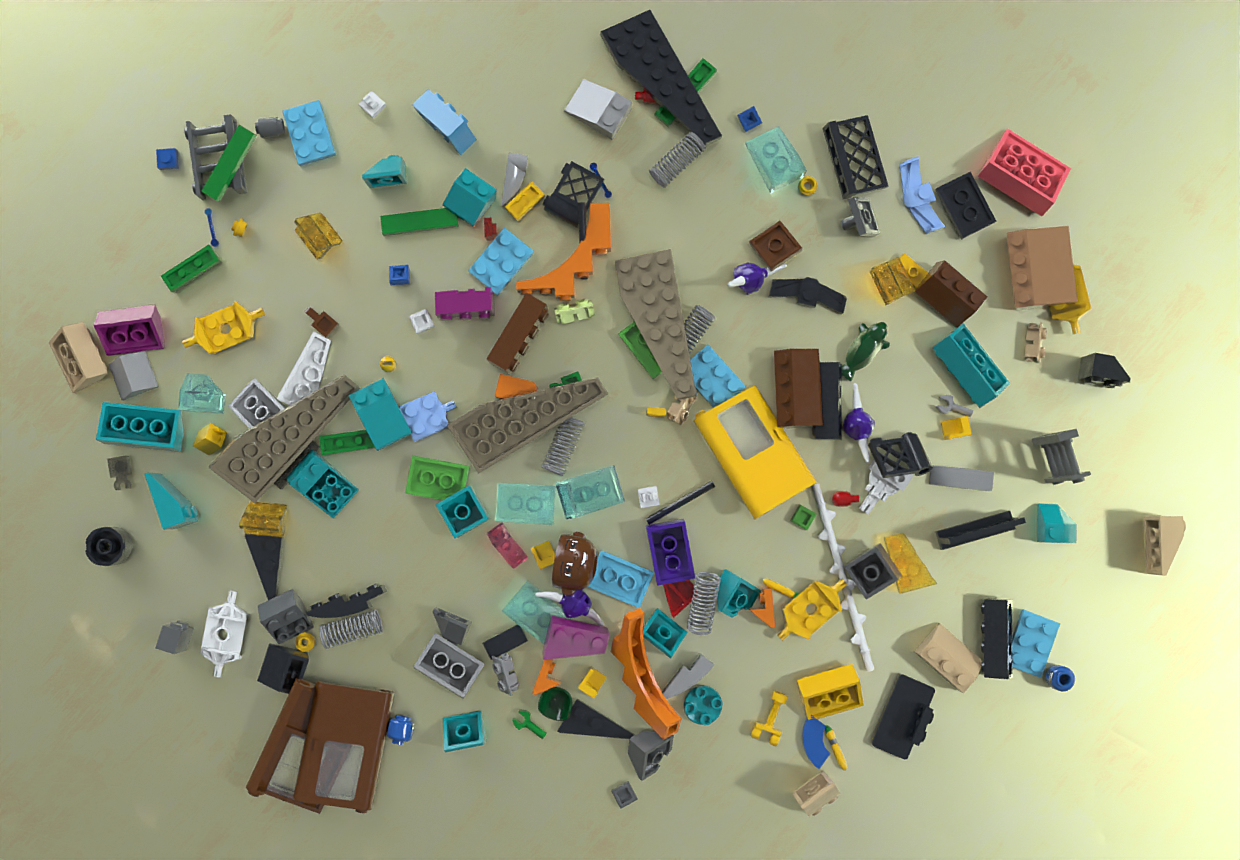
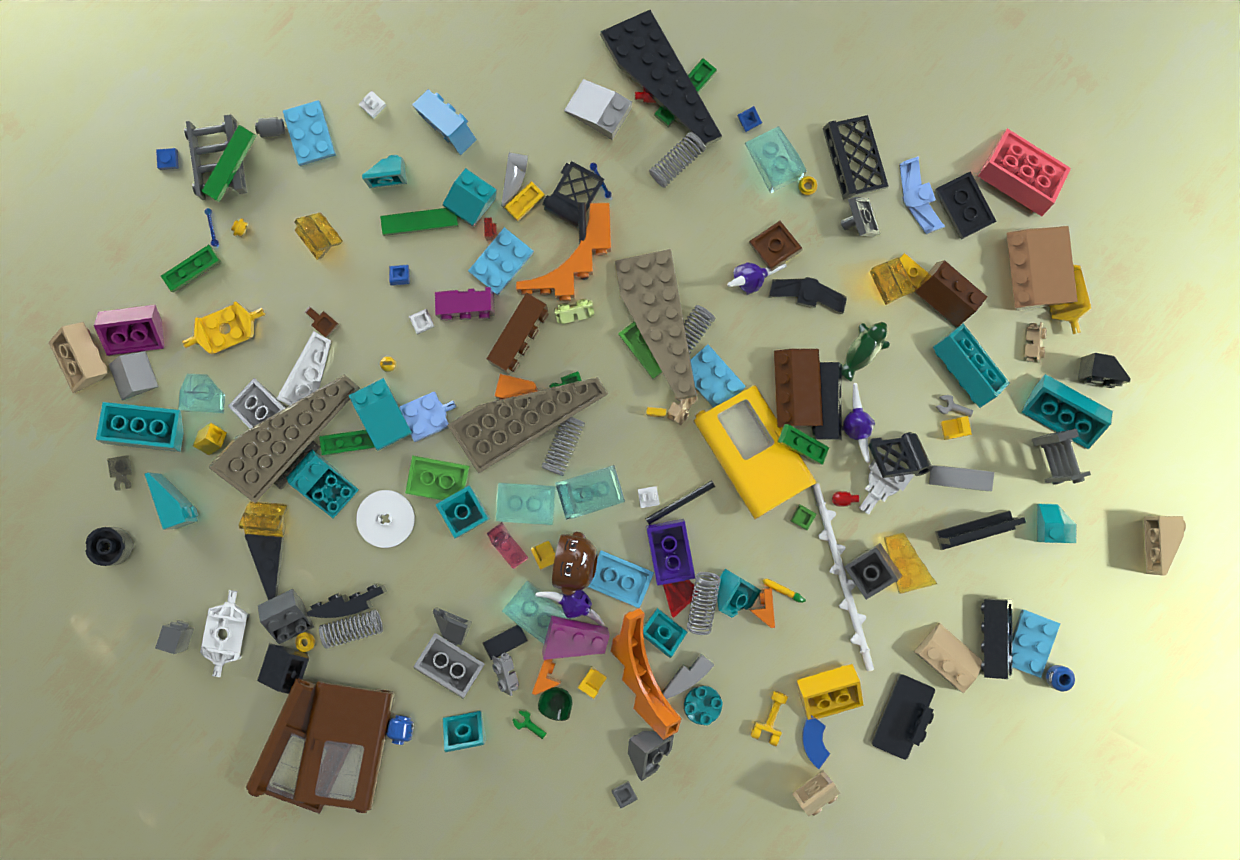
black wing [557,698,635,739] -> none
yellow plate [777,579,847,641] -> none
yellow piece [825,725,847,770] -> none
none -> white piece [356,490,415,548]
none -> green plate [778,424,830,465]
none -> teal slope [1022,374,1113,449]

